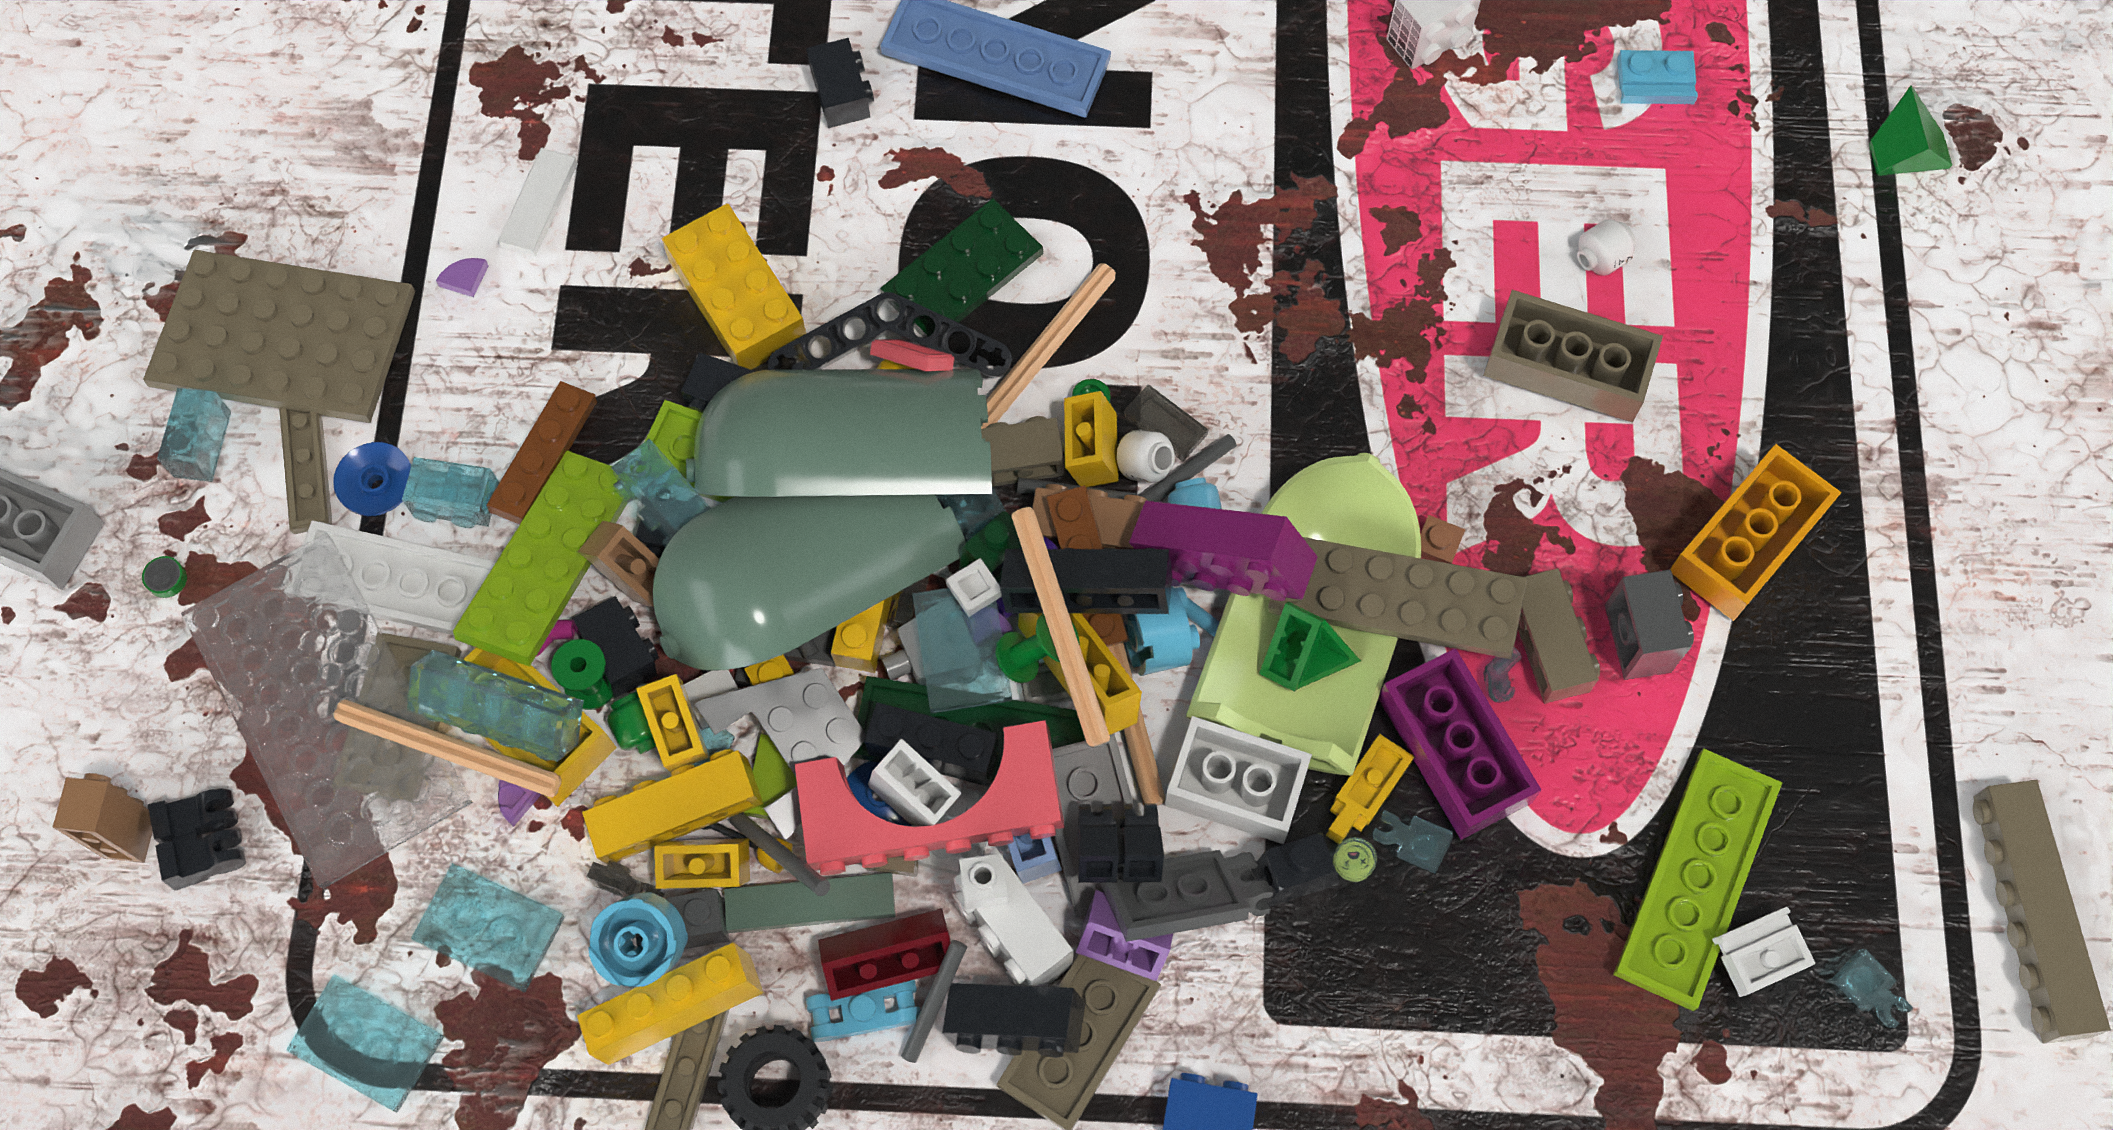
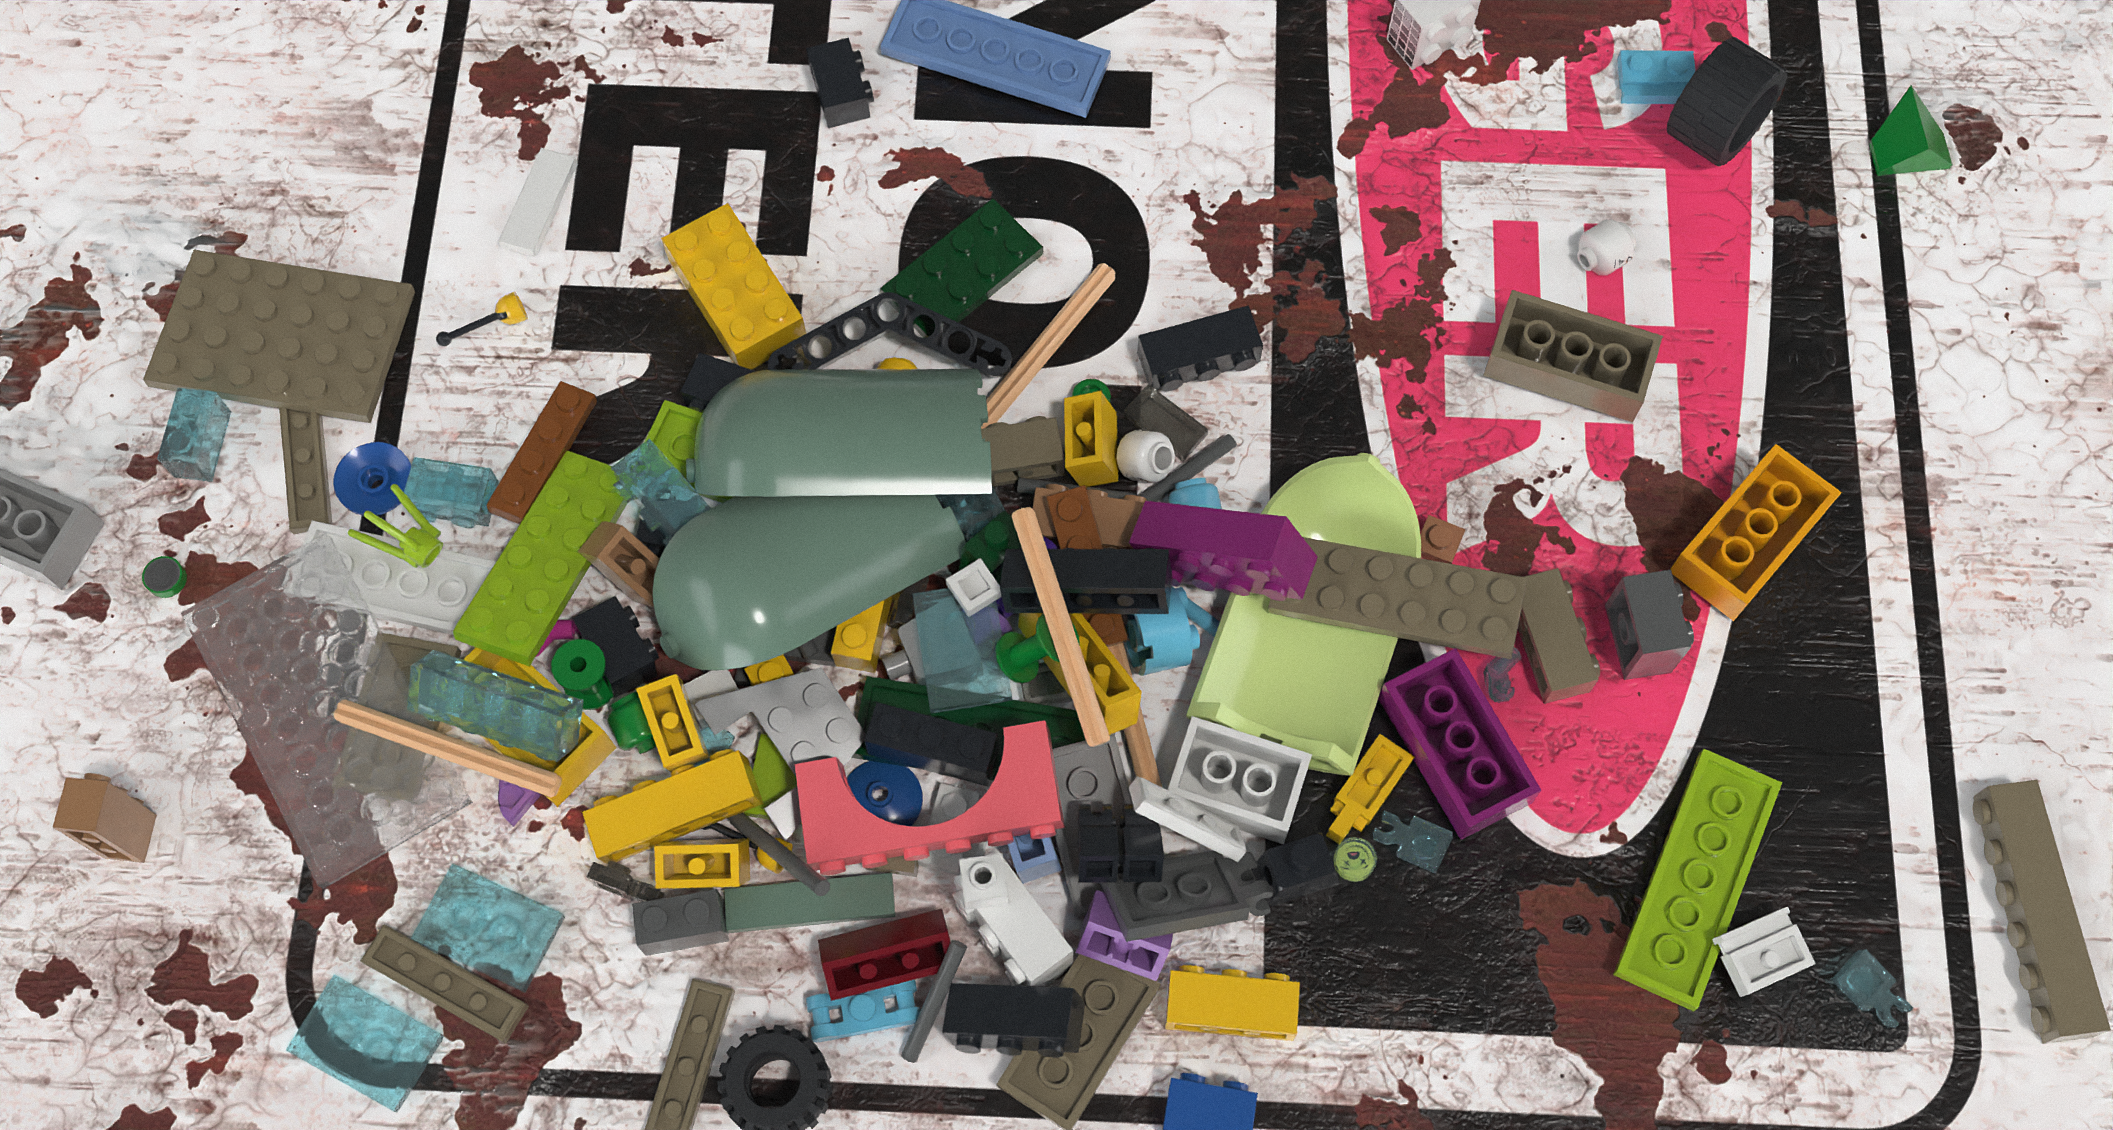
black legs [147,789,246,891] -> none
medium lavender tile [436,258,489,298] -> none
yellow brick [577,942,764,1065] -> none
medium azure brick [588,892,688,987] -> none
white torso [868,739,961,826] -> none
coral tile [870,339,954,371] -> none
green slope [1259,601,1361,692] -> none
none -> lime plant [348,484,443,568]
none -> dark tan tile [360,924,529,1044]
none -> hinge [436,291,528,347]
none -> white tile [1129,776,1247,862]
none -> black brick [1137,305,1263,392]
none -> yellow brick [1165,965,1300,1041]
none -> black tyre [1667,37,1788,166]

